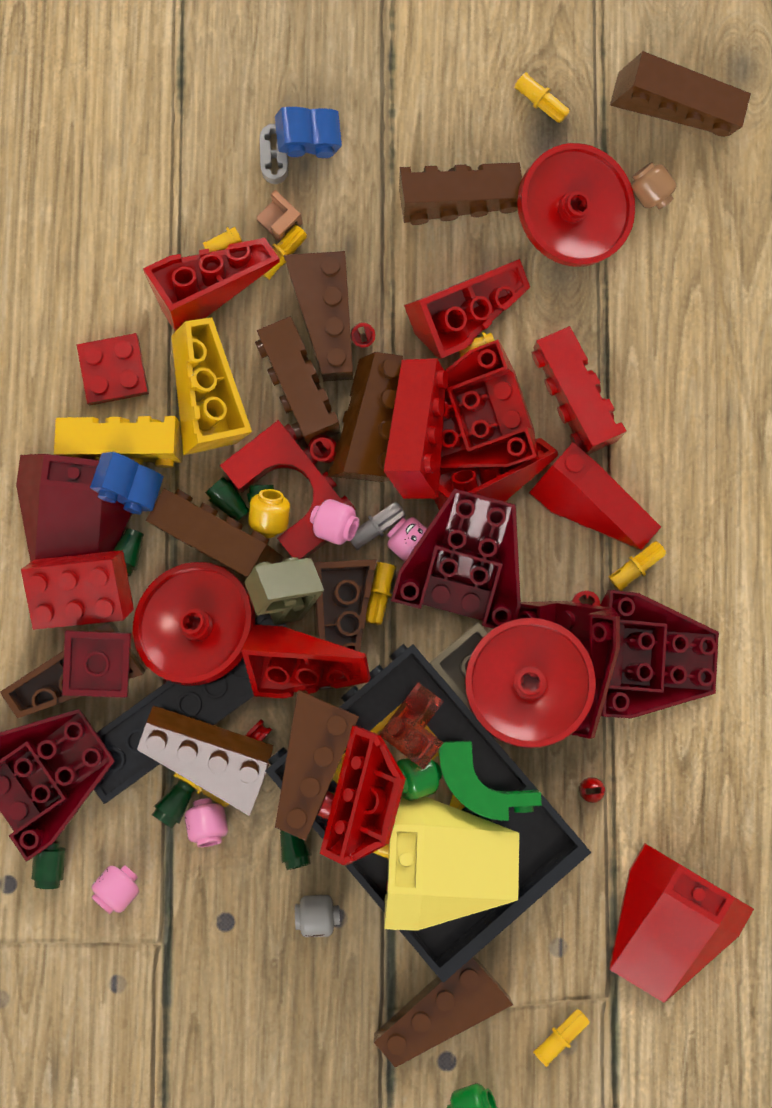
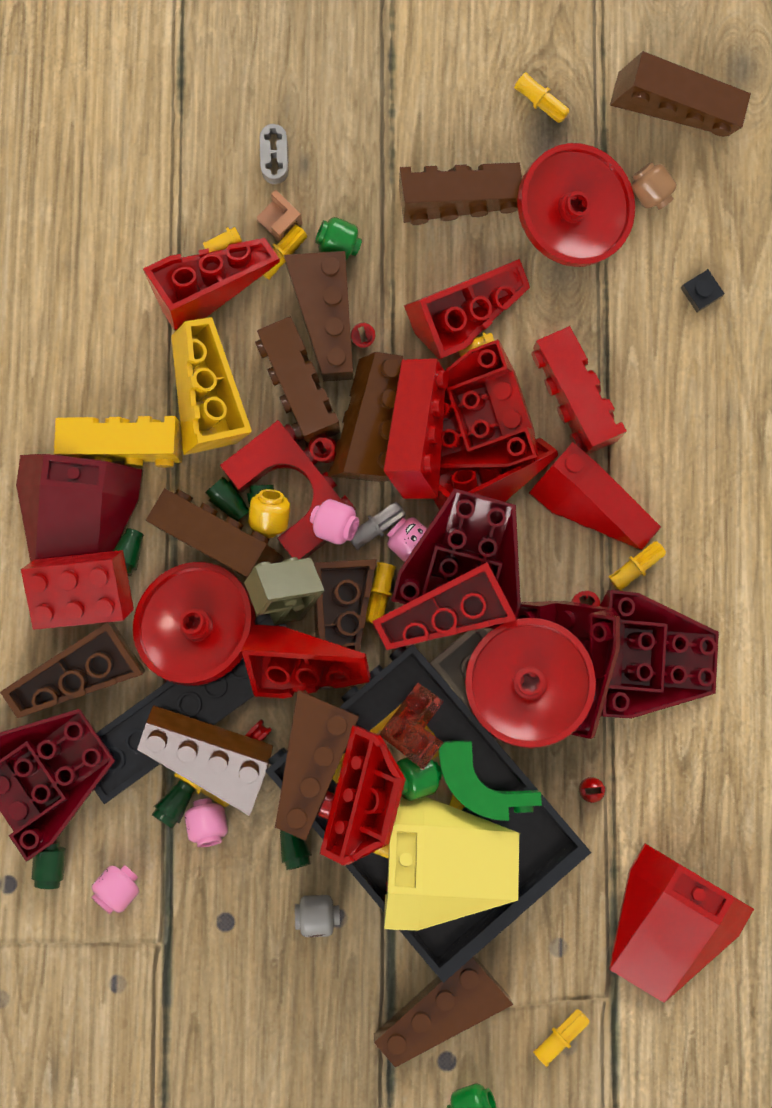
dark red plate [62,630,131,698] -> none
red plate [76,333,149,406] -> none
blue brick [90,452,164,515] -> none
blue brick [275,107,342,159] -> none
none -> green head [315,217,362,260]
none -> red wedge [372,562,517,650]
none -> black plate [681,269,725,313]

